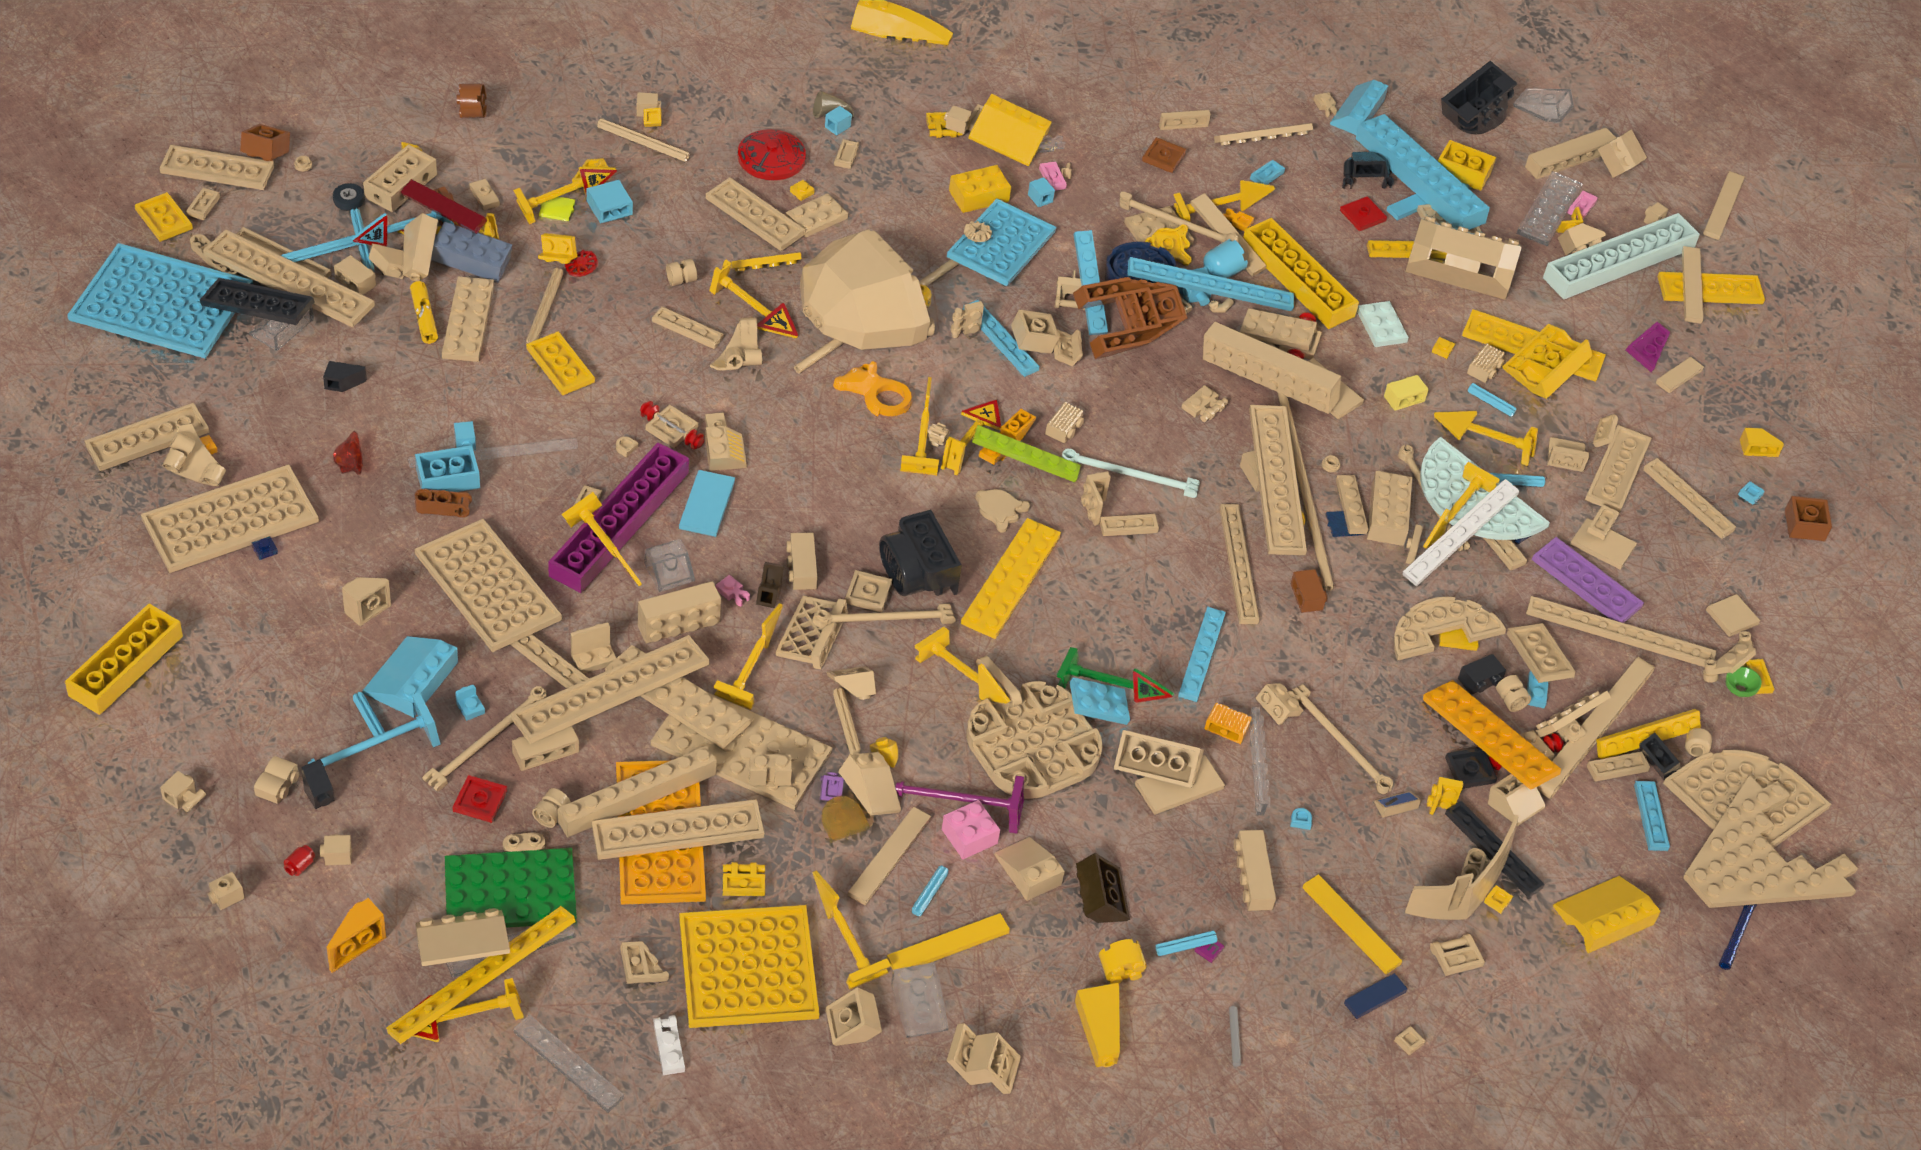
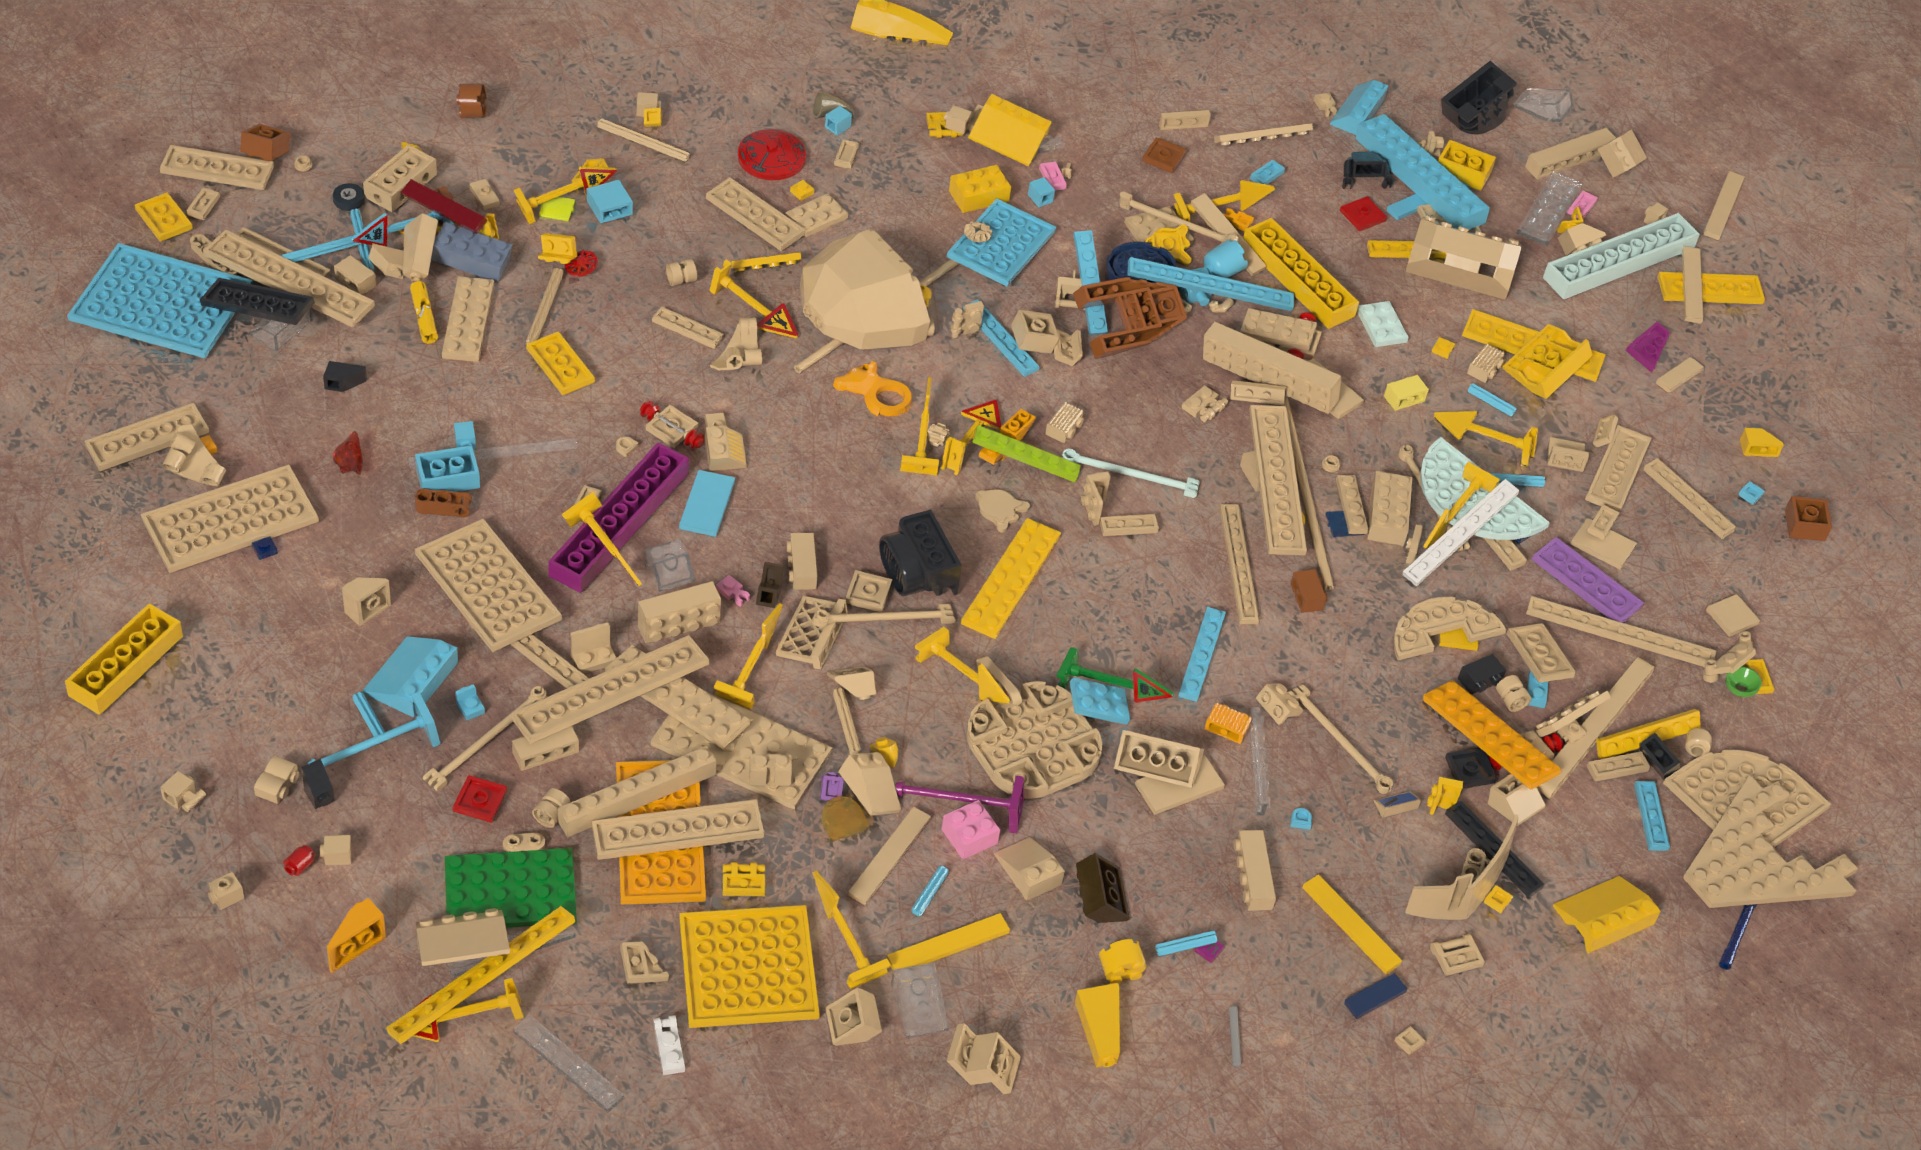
none -> tan plate [1231,380,1286,406]
none -> tan hips [1417,131,1444,160]

